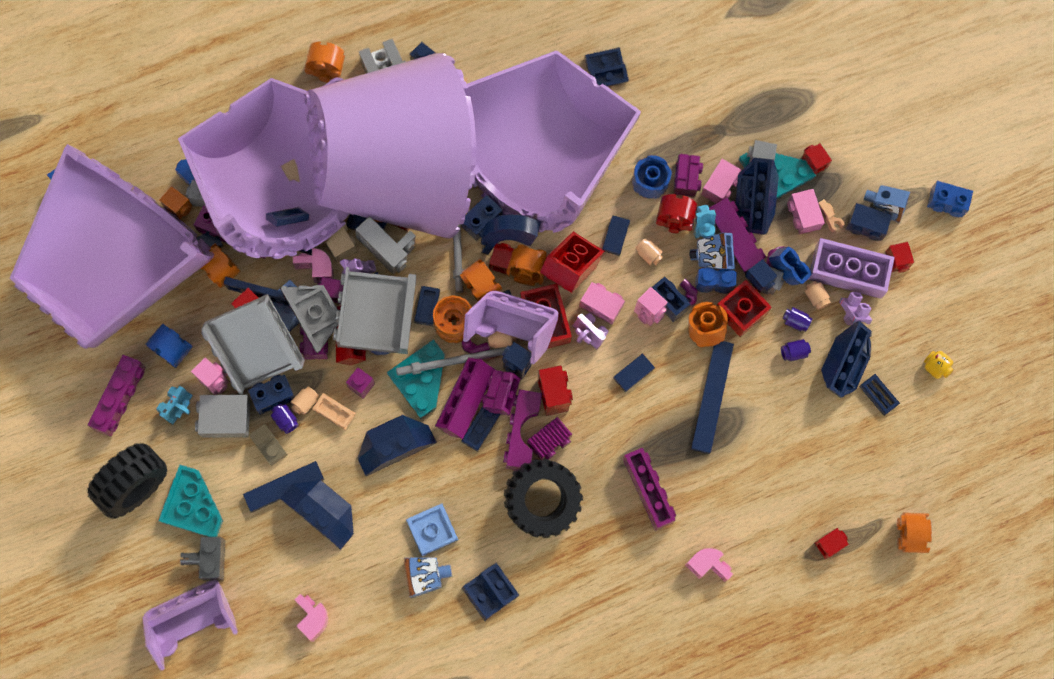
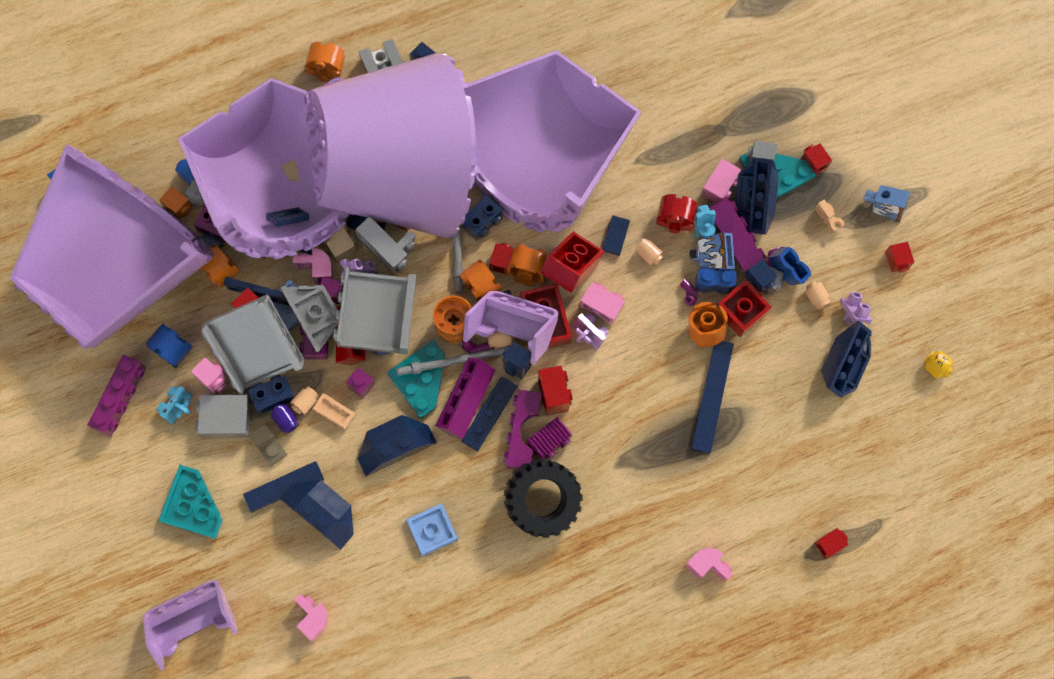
black tyre [87,443,168,519] -> none
dark grey brick [180,537,225,581] -> none
torso [404,558,452,598] -> none
dark blue tile [414,286,440,326] -> none
dark blue slope [462,563,519,621] -> none
dark blue arch [481,215,541,255] -> none
magenta brick [483,370,520,416] -> none
dark blue slope [584,47,629,86] -> none
dark blue tile [613,353,655,393] -> none
magenta brick [623,447,676,531] -> none
blue brick [632,155,672,199] -> none
bright pink brick [634,287,668,326] -> none
dark blue brick [652,276,690,322] -> none
magenta brick [673,154,703,197] -> none
dark purple brick [781,339,811,362] -> none
dark purple brick [782,307,812,332] -> none
bright pink brick [787,189,825,234] -> none
lavender brick [808,238,894,299] -> none
dark blue brick [846,203,892,241] -> none
dark blue tile [859,374,900,416] -> none
orange brick [897,512,932,553] -> none
blue brick [927,181,973,217] -> none

